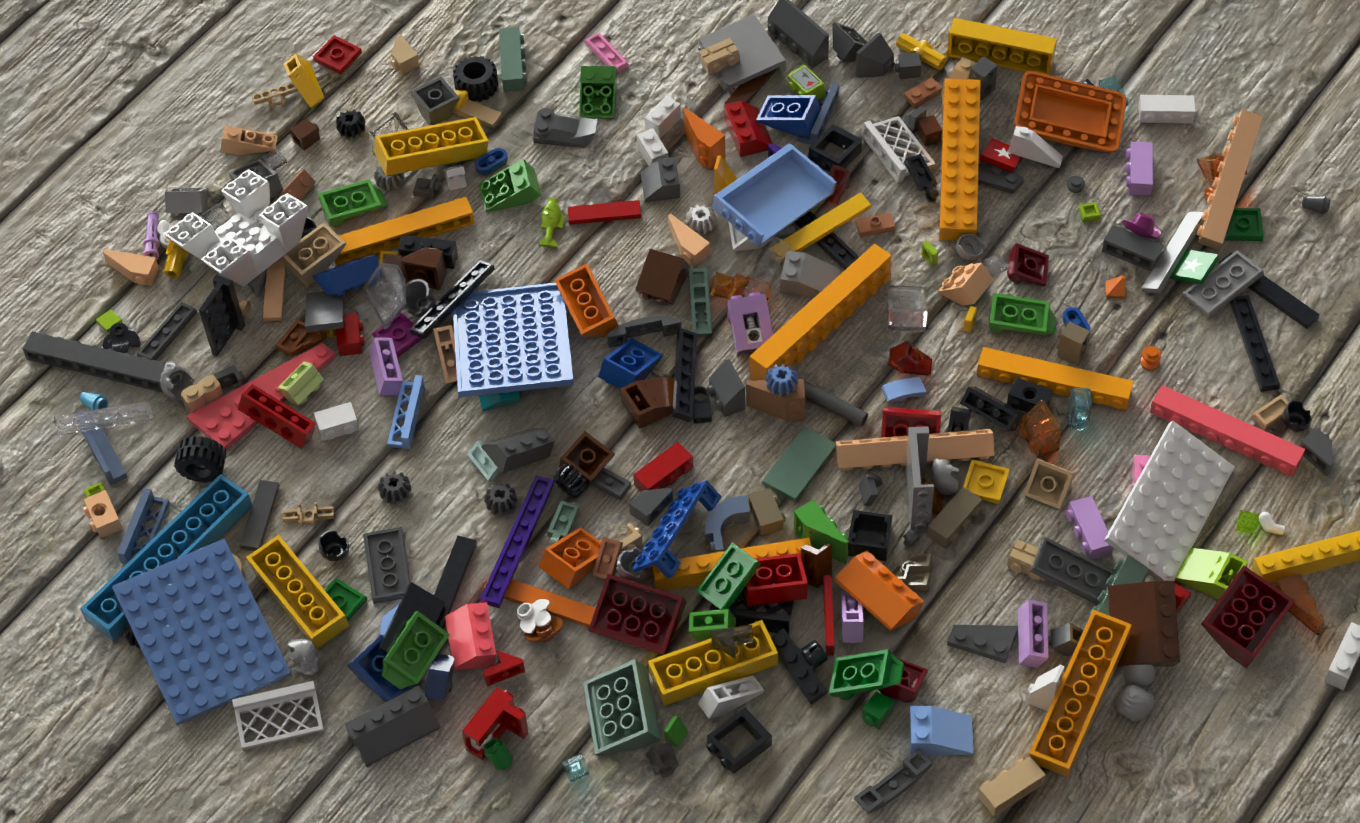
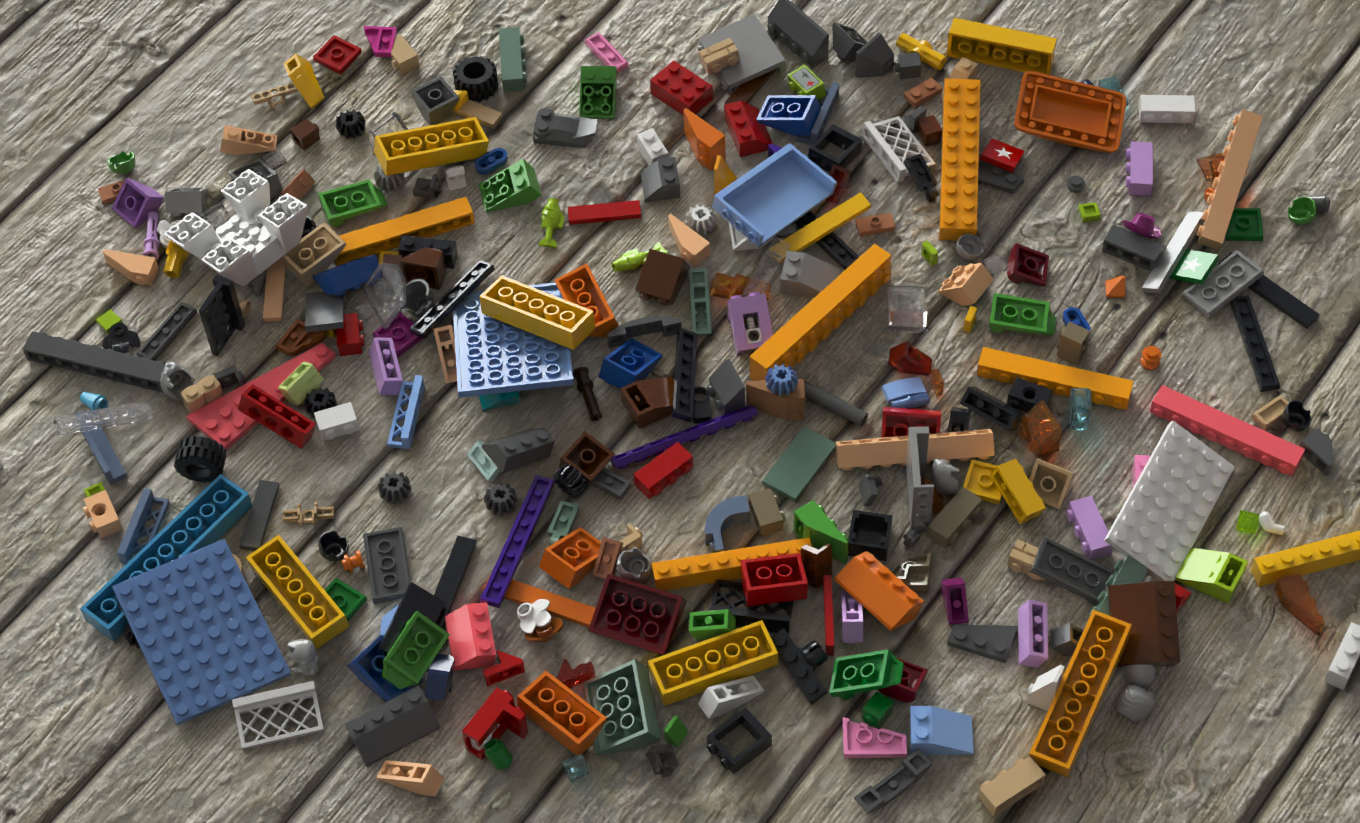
dark grey slope [629,488,673,526] -> none
blue bracket [632,480,722,579] -> none
white brick [645,96,681,139] -> none
green tile [696,542,761,610] -> none
clear smoke slope [711,625,753,659] -> none
dark grey brick [969,57,998,101] -> none
white slope [1008,126,1063,168] -> none
dark red slope [1201,565,1295,669] -> none
none -> nougat plate [98,178,133,205]
none -> bright green hair [108,151,136,175]
none -> medium lavender slope [112,178,164,228]
none -> black gear [304,387,337,419]
none -> orange wheel [341,550,365,574]
none -> dark pink wing [364,26,397,57]
none -> light nougat slope [376,760,445,796]
none -> yellow brick [479,275,595,350]
none -> orange slope [517,670,607,757]
none -> clear red slope [556,657,596,689]
none -> dark brown pin [573,367,602,421]
none -> dark purple plate [610,405,758,469]
none -> lime animal [611,242,668,273]
none -> red brick [650,60,713,116]
none -> bright pink wing [843,717,907,758]
none -> medium blue axle [891,393,930,409]
none -> clear orange tile [931,369,944,396]
none -> magenta slope [941,577,969,625]
none -> yellow brick [991,459,1046,524]
none -> bright green hair [1288,196,1316,225]

